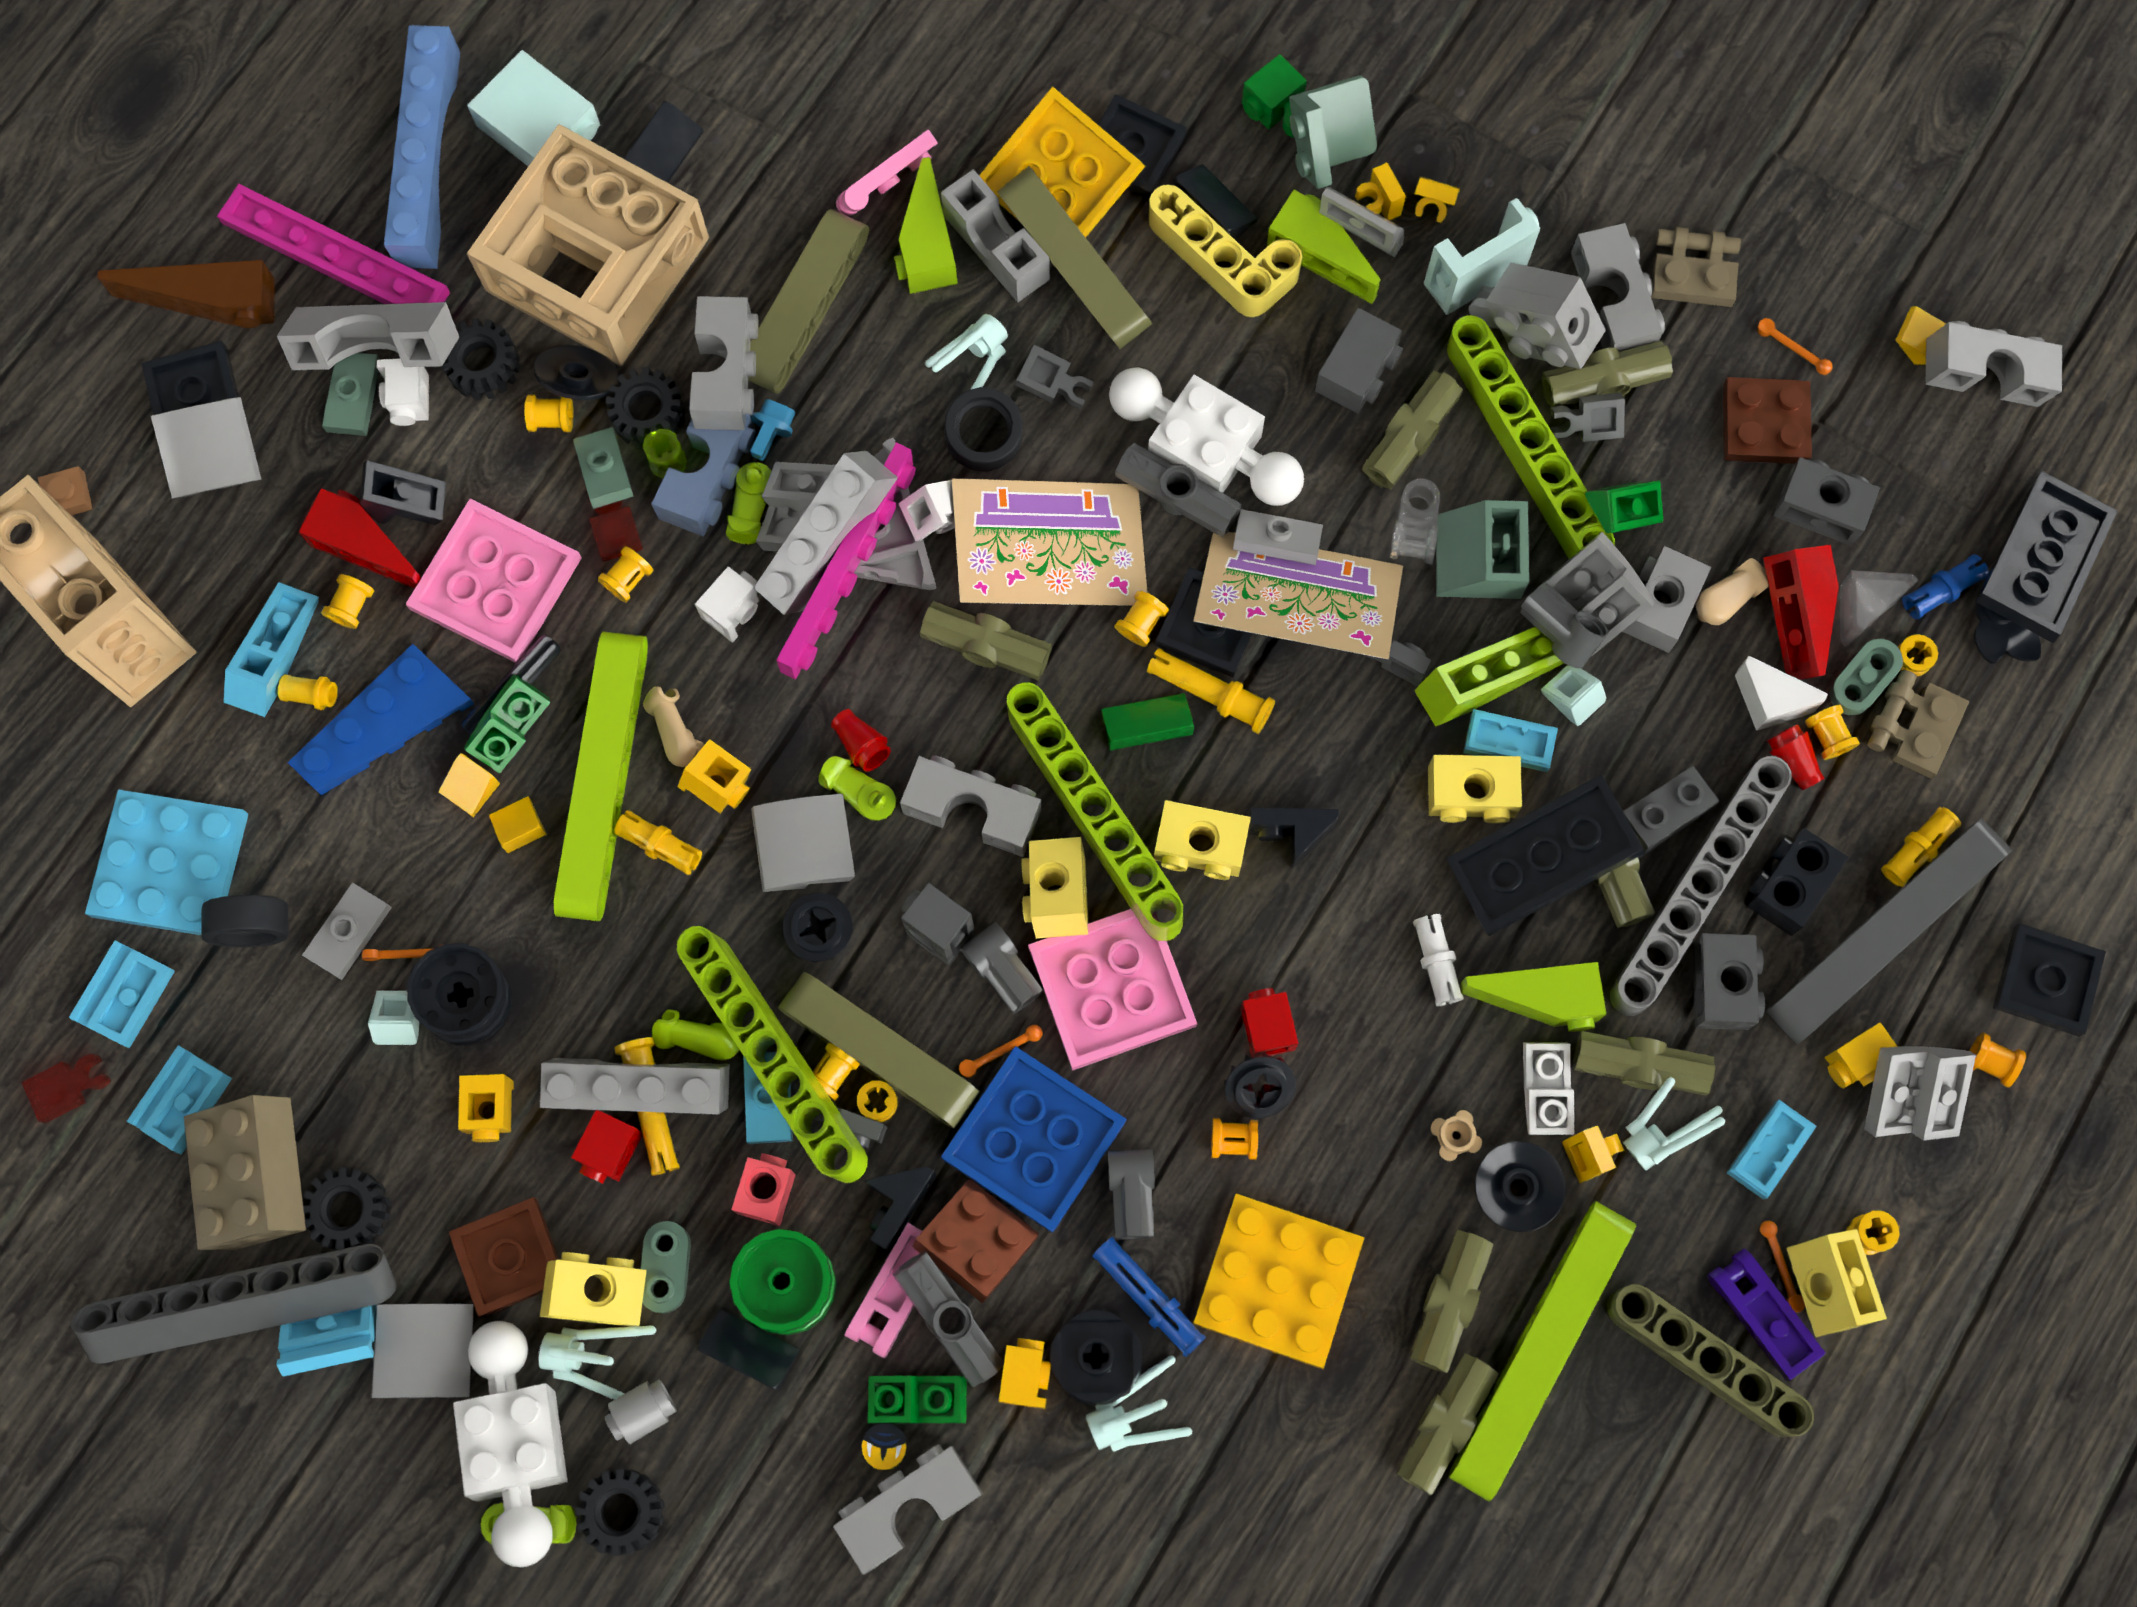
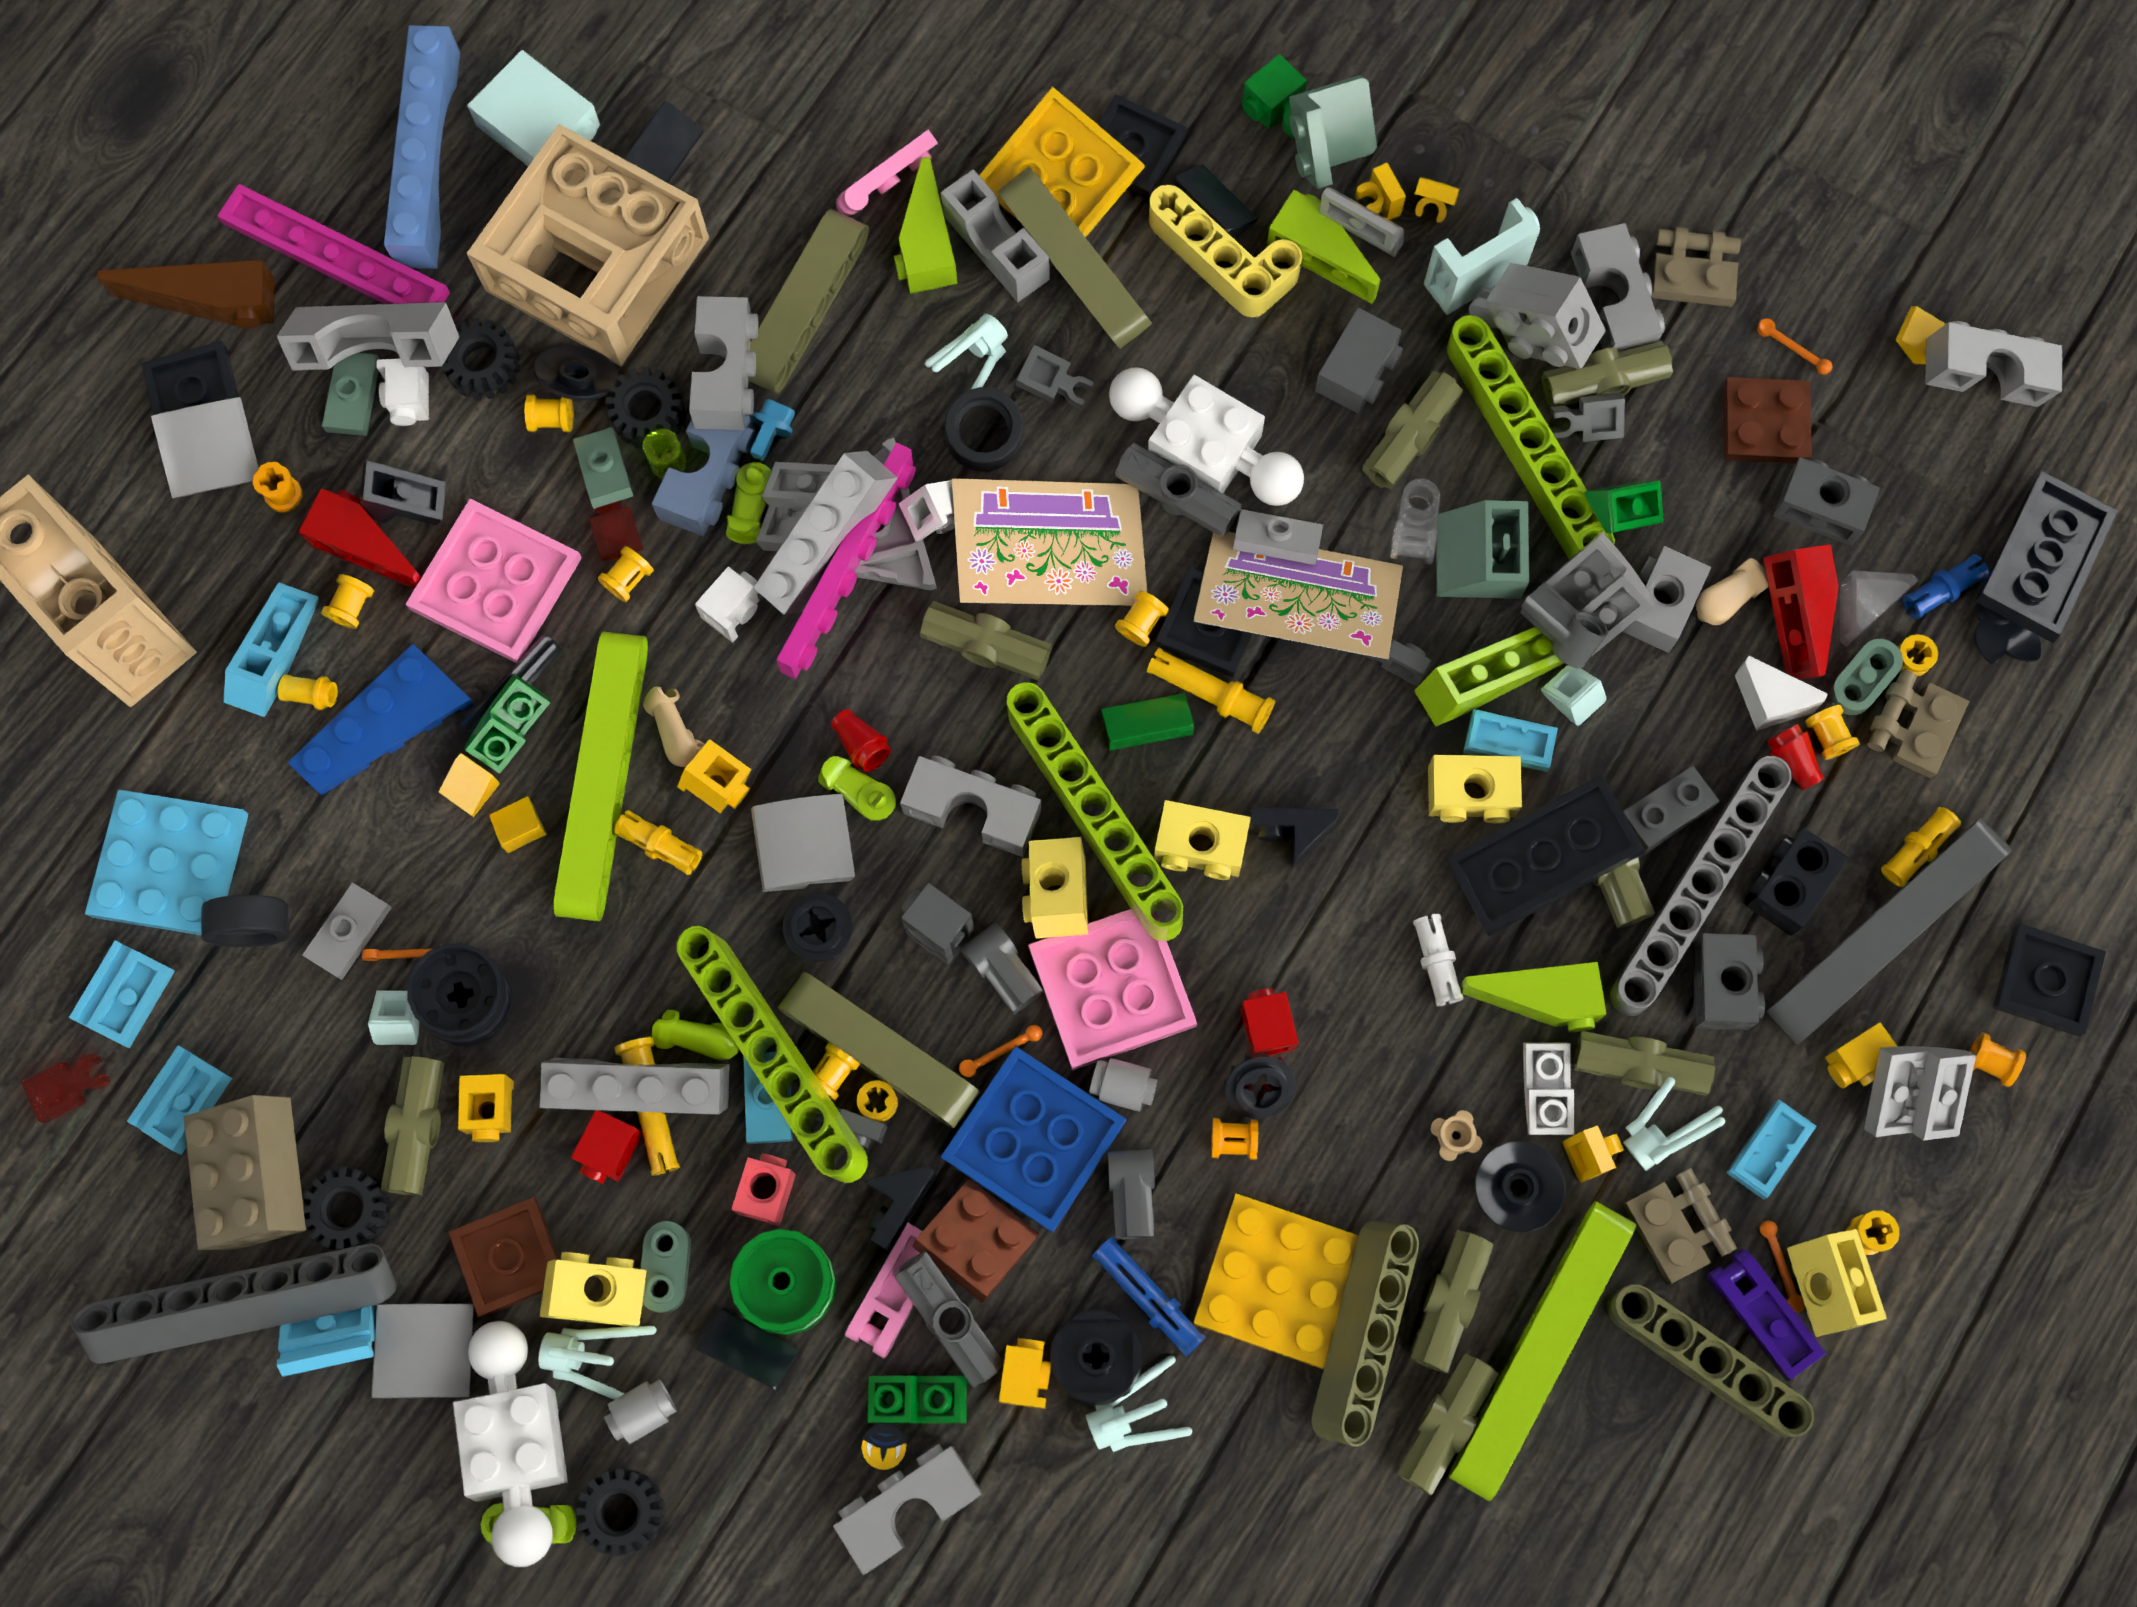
medium nougat plate [38,466,93,515] -> none
none -> light orange bush [253,462,302,512]
none -> olive piece [381,1056,445,1196]
none -> light grey brick [1090,1058,1158,1112]
none -> olive beam [1312,1220,1419,1446]
none -> dark tan plate [1622,1168,1737,1285]

